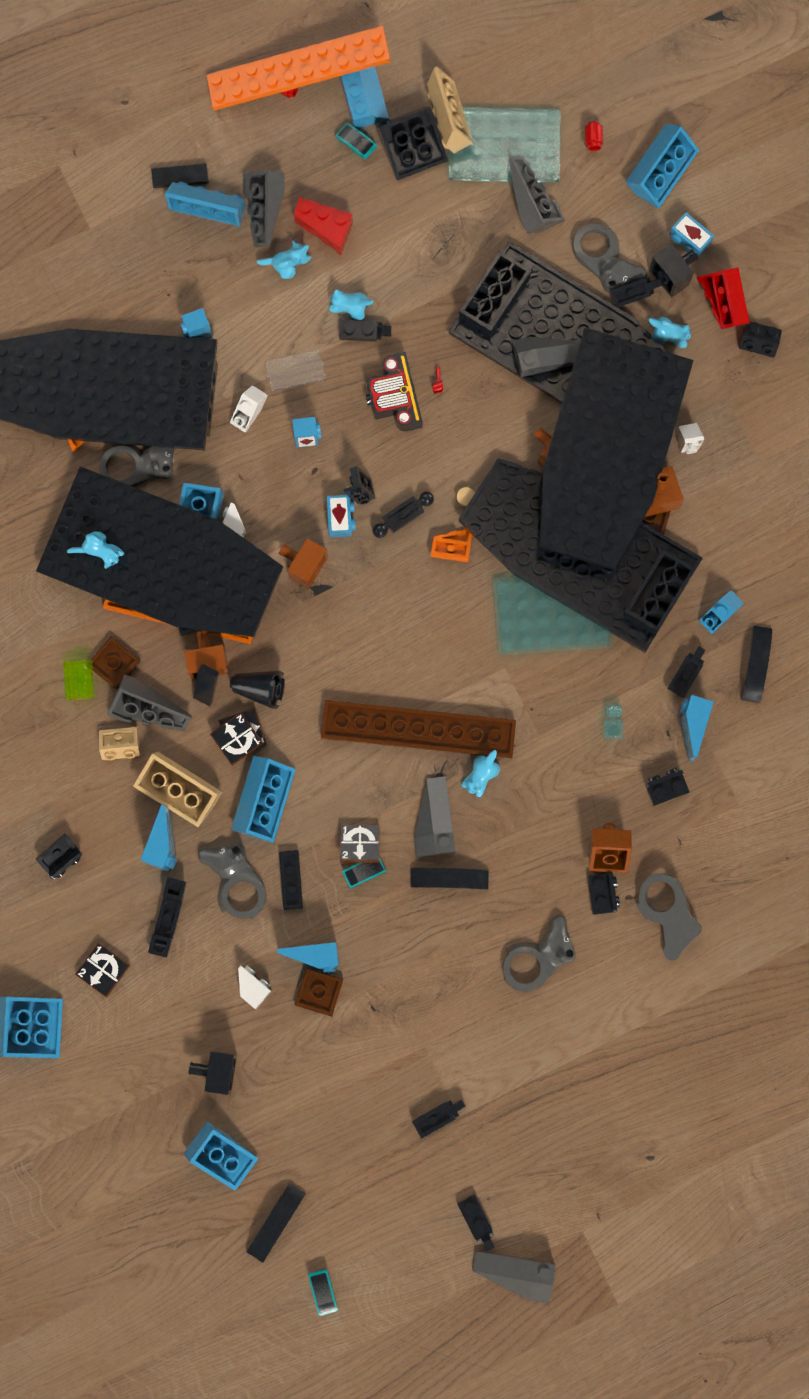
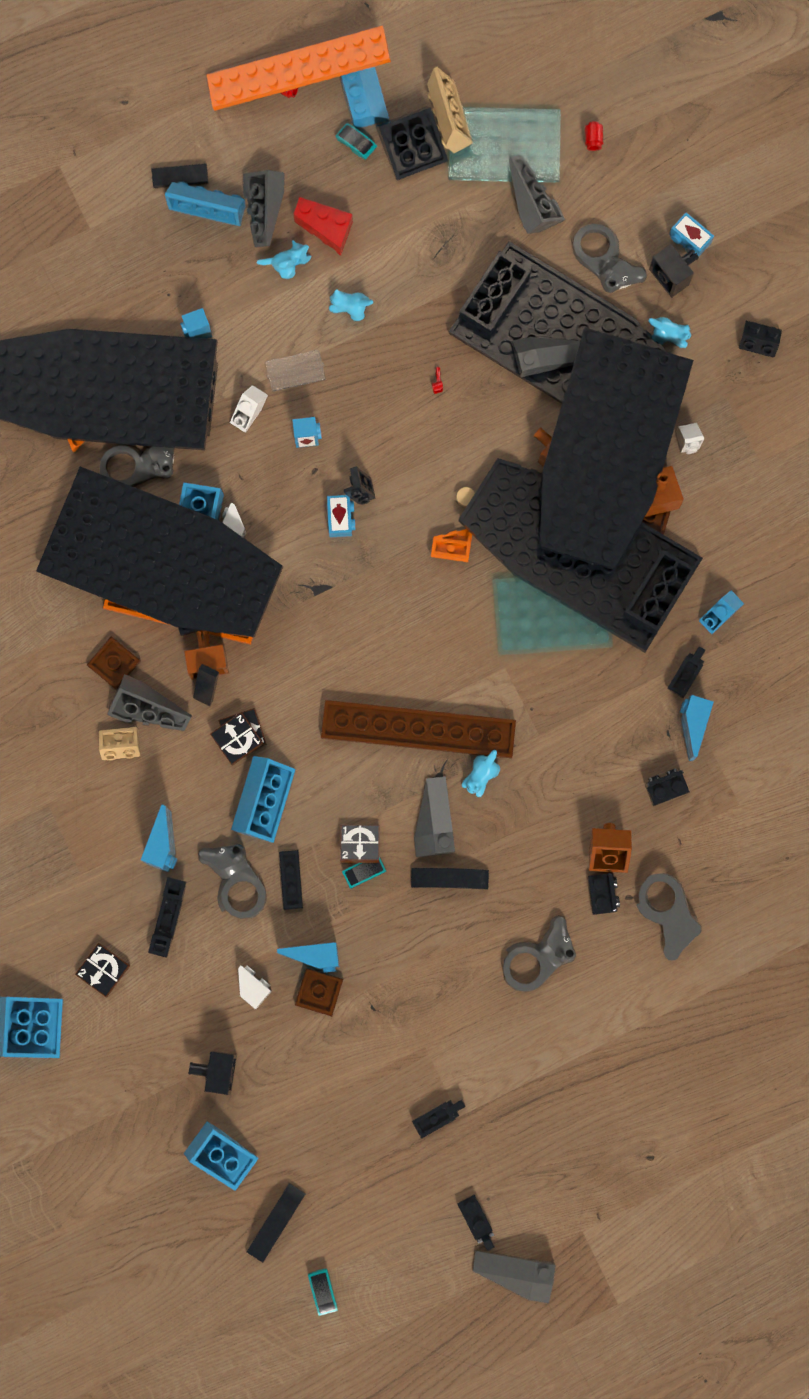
black bracket [35,834,82,880] -> none
clear neon green plate [63,660,95,700] -> none
medium azure animal [67,532,124,569] -> none
tan slope [133,752,222,827] -> none
black cone [230,671,285,709] -> none
dark orange brick [279,538,328,589] -> none
black hinge [339,320,392,342] -> none
brick [365,352,423,431] -> none
black plate [372,491,434,538] -> none
clear light blue plate [603,703,624,740] -> none
black hinge [609,278,662,308] -> none
dark azure slope [626,124,699,208] -> none
red wedge [696,267,750,329] -> none
black slope [741,625,773,703] -> none

